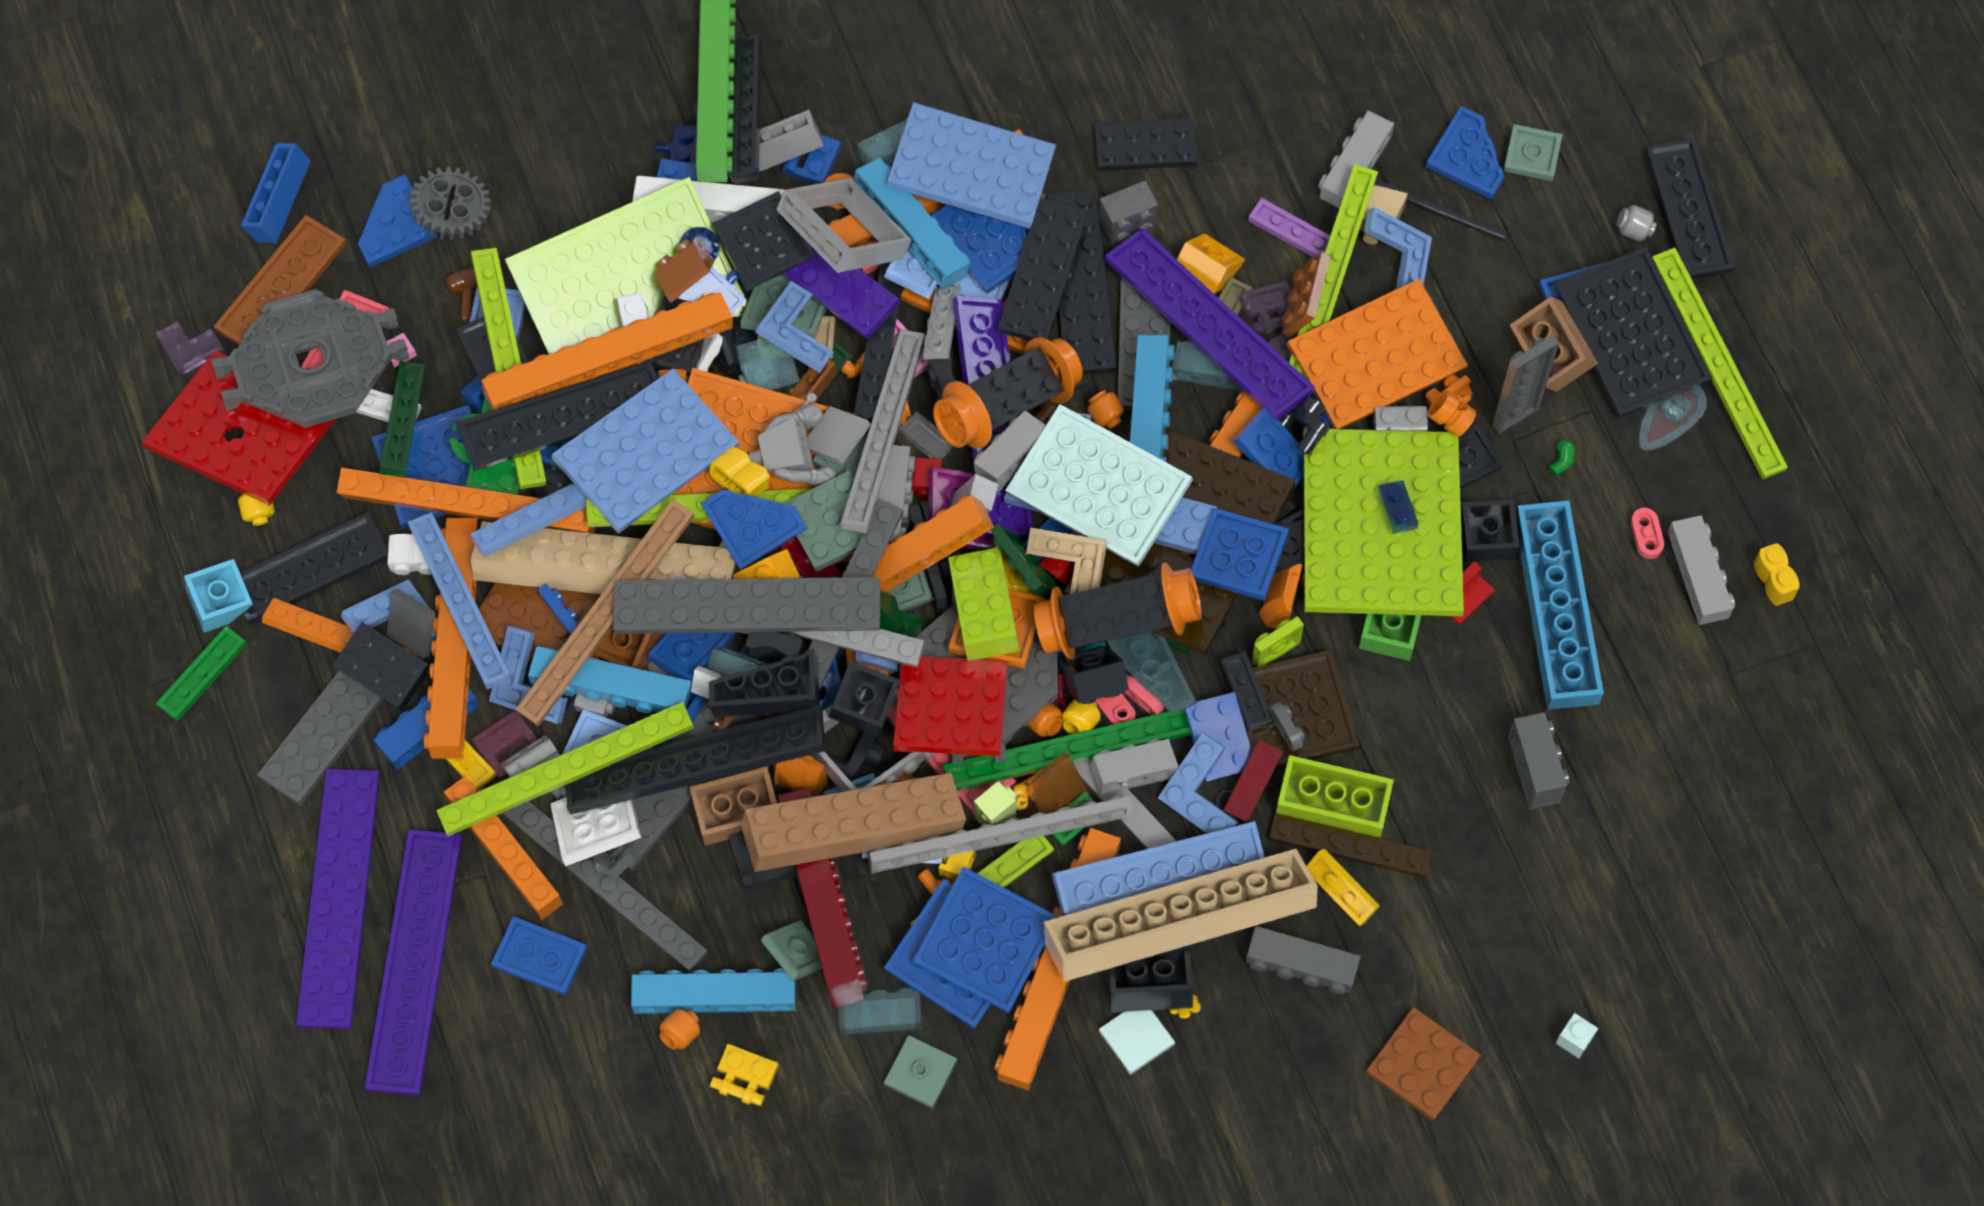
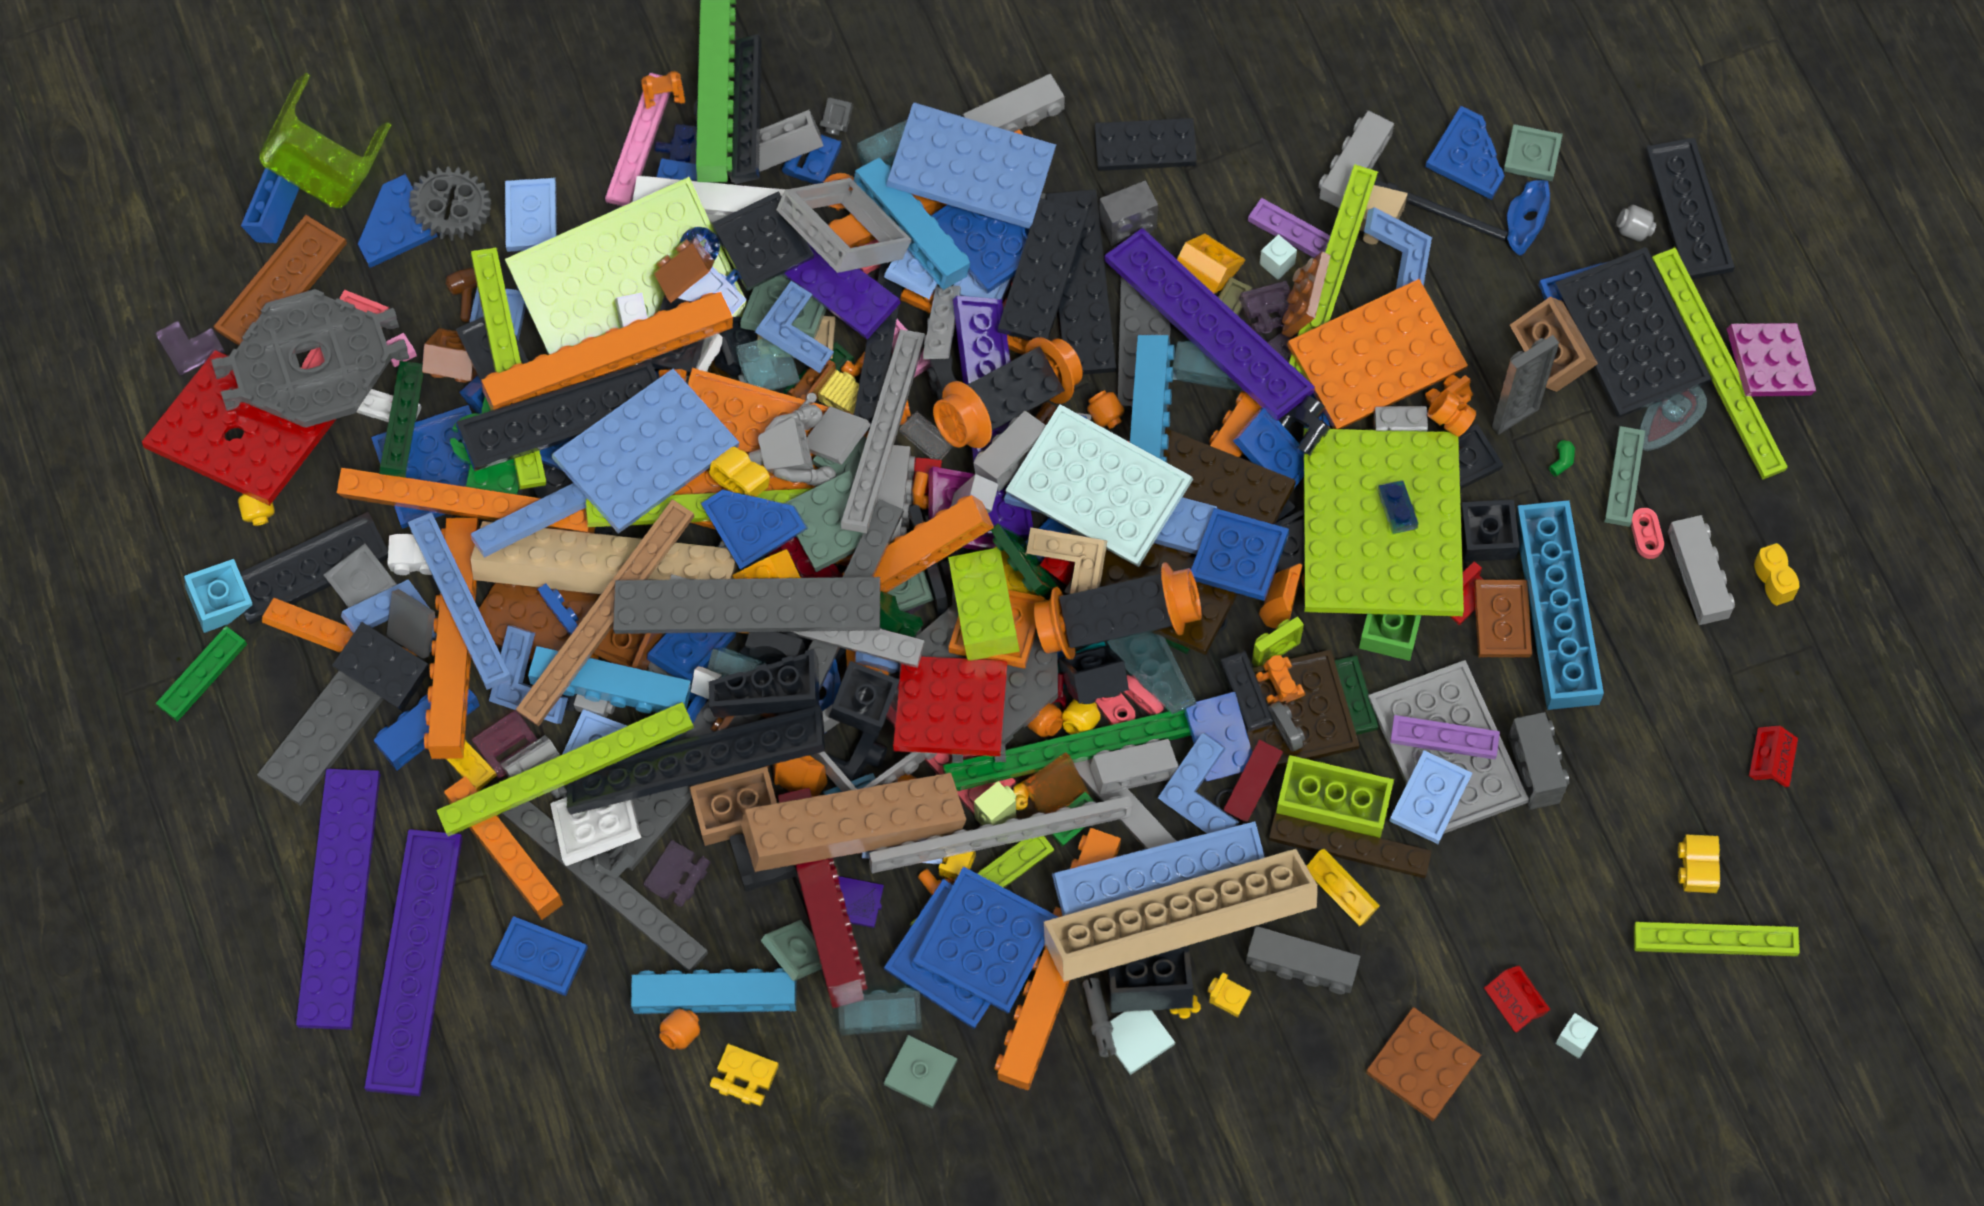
none -> clear neon green windscreen [260,73,392,208]
none -> tile [324,544,397,608]
none -> slope [422,328,477,382]
none -> light blue plate [505,178,557,252]
none -> bright pink tile [605,73,670,206]
none -> orange piece [641,71,685,109]
none -> clear purple plate [643,840,710,907]
none -> light yellow brick [818,370,859,414]
none -> dark grey bracket [819,97,853,135]
none -> dark purple piece [838,876,884,928]
none -> orange arm [912,472,929,510]
none -> light grey brick [963,74,1064,132]
none -> dark grey pin [1083,978,1116,1057]
none -> yellow bracket [1208,973,1251,1017]
none -> orange piece [1256,655,1305,704]
none -> light aqua brick [1260,234,1297,279]
none -> dark green tile [1335,655,1378,735]
none -> light grey plate [1368,660,1529,834]
none -> medium lavender plate [1390,715,1500,760]
none -> light blue plate [1390,751,1472,844]
none -> dark orange plate [1474,580,1532,657]
none -> red panel [1485,966,1550,1033]
none -> blue piece [1507,180,1550,256]
none -> sand green plate [1604,426,1645,527]
none -> lime plate [1634,922,1799,956]
none -> yellow brick [1678,835,1720,893]
none -> plate [1727,323,1816,396]
none -> red panel [1749,726,1798,787]

